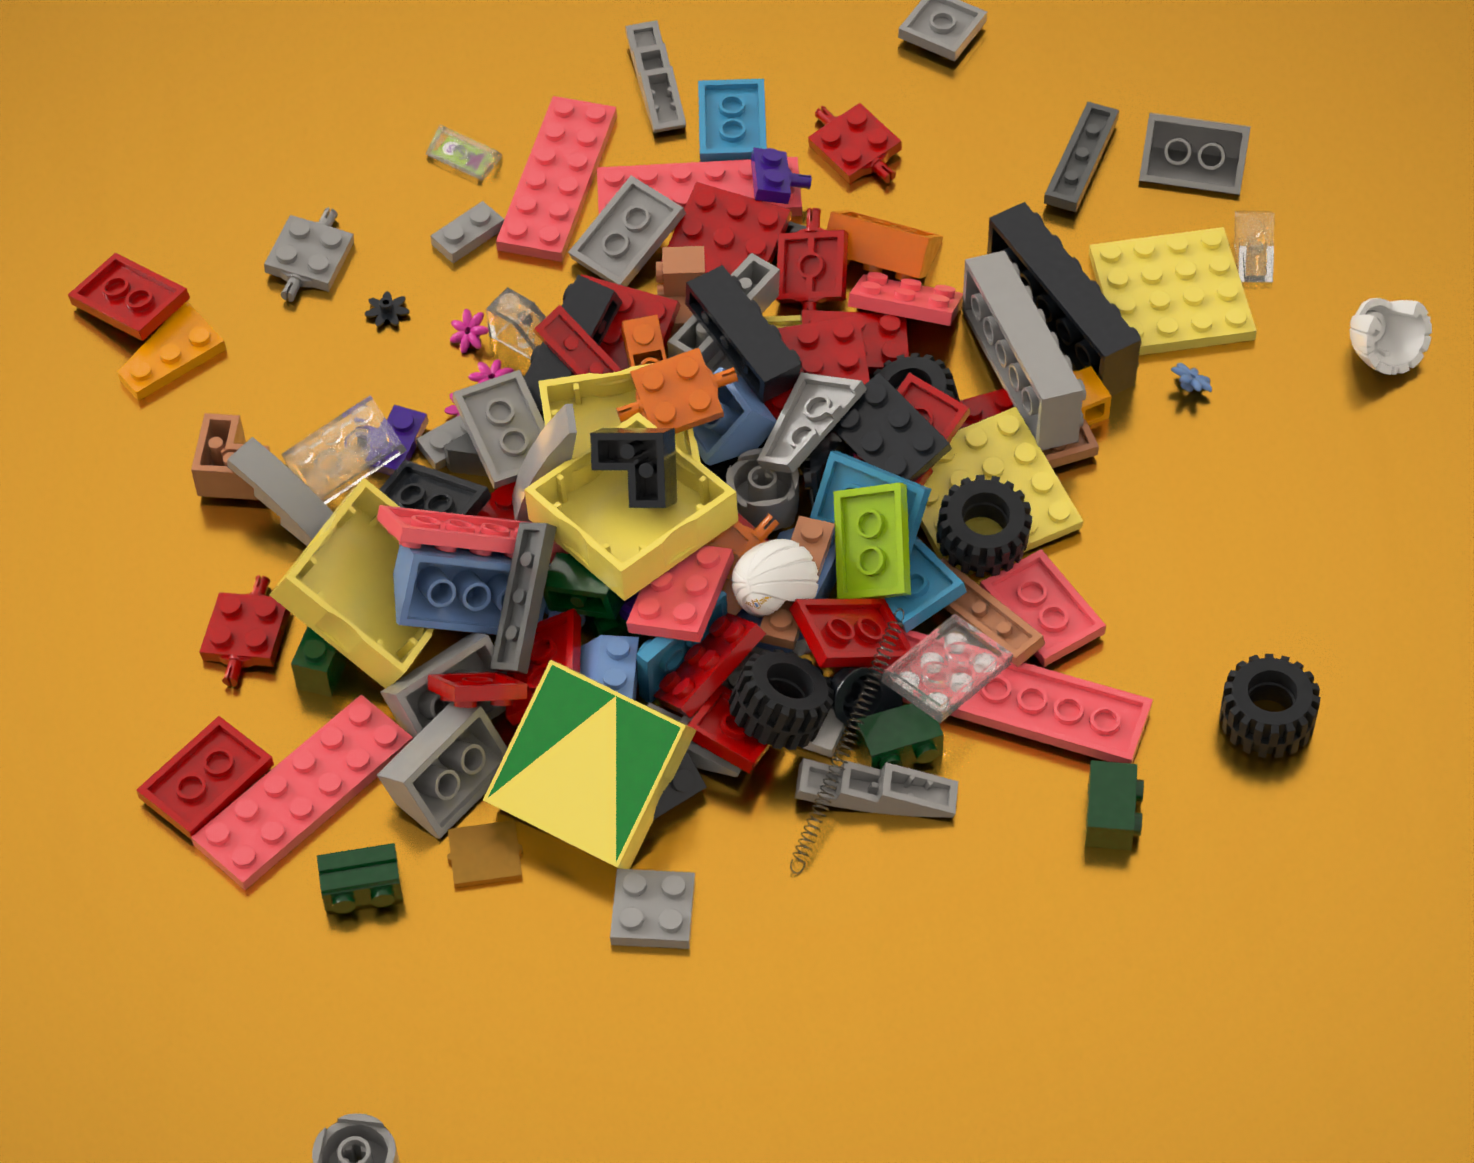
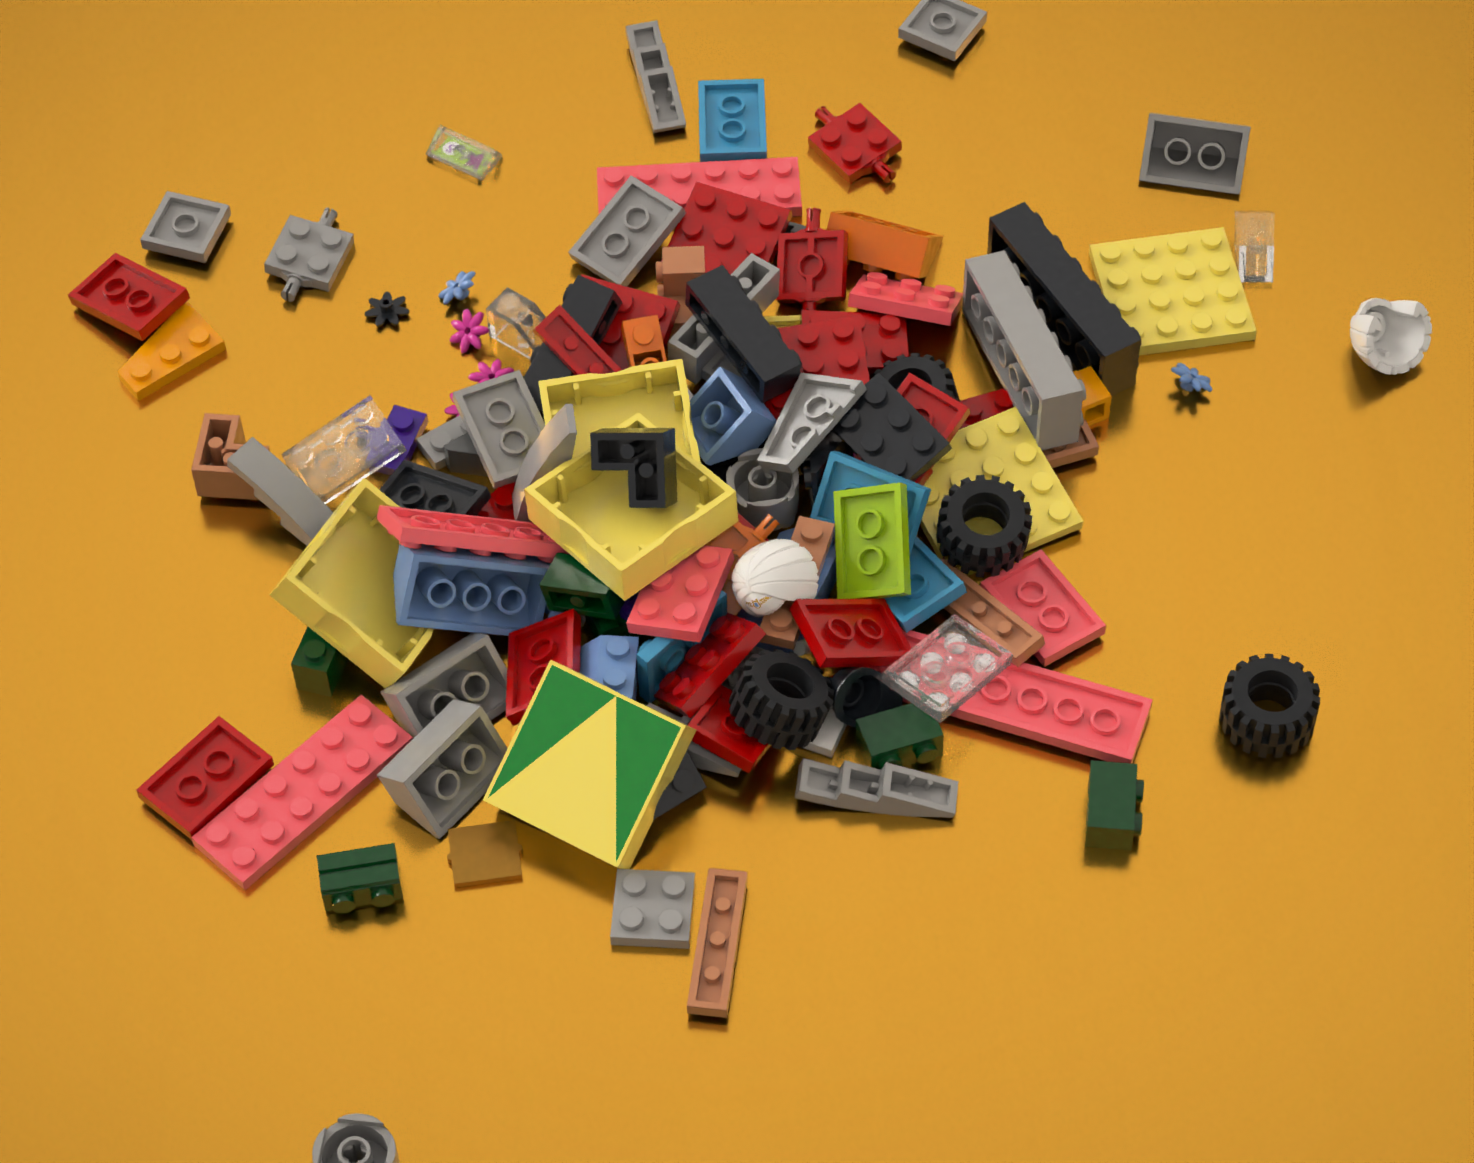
red plate [199,575,290,686] -> none
red plate [428,672,527,708] -> none
light grey plate [430,201,504,263] -> none
dark grey plate [490,522,557,674] -> none
coral plate [496,96,617,262] -> none
orange plate [616,347,738,434] -> none
dark purple plate [751,147,812,204] -> none
clear smoke piece [790,608,904,874] -> none
dark grey plate [1044,102,1119,212] -> none
none -> light grey plate [140,191,231,263]
none -> medium blue plant [438,271,476,305]
none -> nougat plate [687,868,748,1018]

